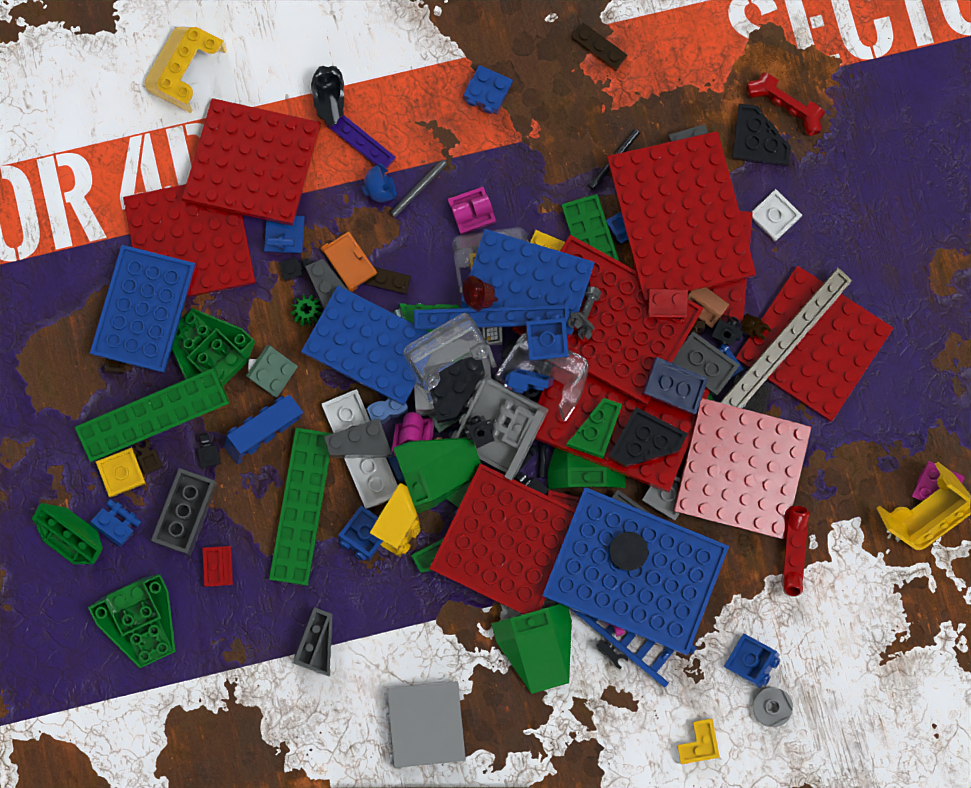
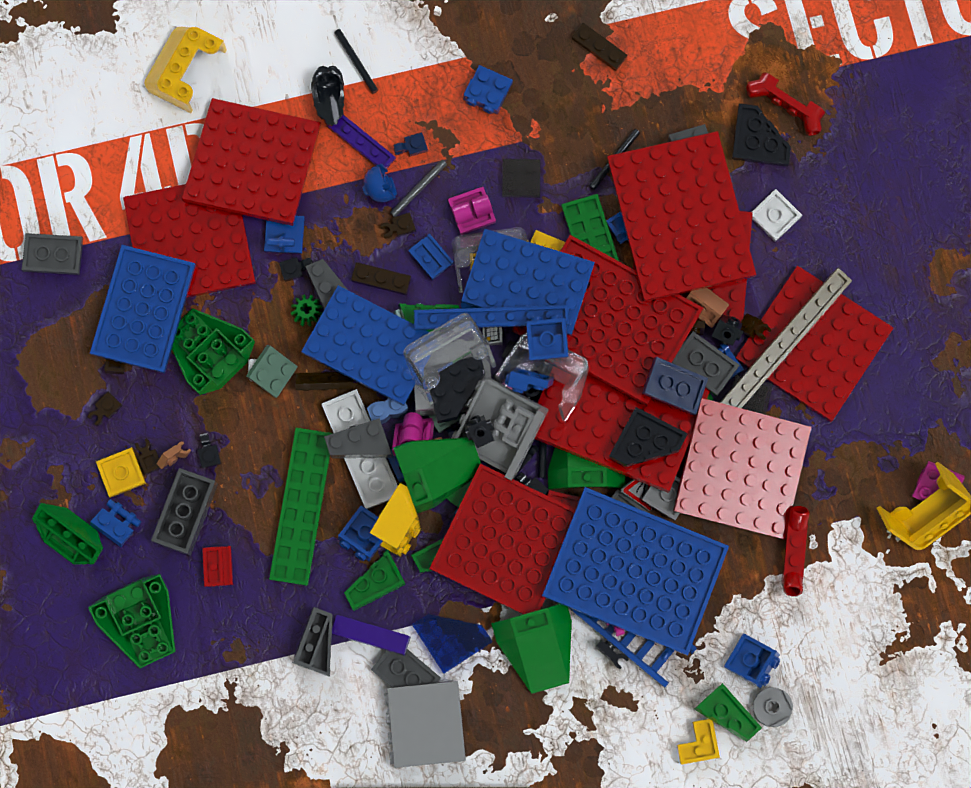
green plate [75,367,230,462] -> none
blue wedge [224,394,303,465] -> none
orange door [320,232,377,292] -> none
clear red piece [463,275,499,312] -> none
green wing [566,398,622,459] -> none
dark grey bar [567,287,601,340] -> none
black tile [609,532,649,571] -> none
red plate [648,289,688,317] -> none
none -> dark grey plate [22,233,83,275]
none -> dark brown plate [87,392,123,426]
none -> nougat plate [157,442,191,469]
none -> dark brown plate [295,372,354,391]
none -> dark purple tile [332,615,411,656]
none -> black bar [334,29,378,94]
none -> green wing [344,550,406,611]
none -> dark grey plate [371,649,441,688]
none -> dark brown plate [380,212,416,239]
none -> dark blue plate [393,132,428,157]
none -> blue plate [408,233,454,281]
none -> clear blue plate [412,614,493,674]
none -> clear smoke plate [502,159,540,198]
none -> piece [621,479,652,511]
none -> green wing [694,683,762,742]

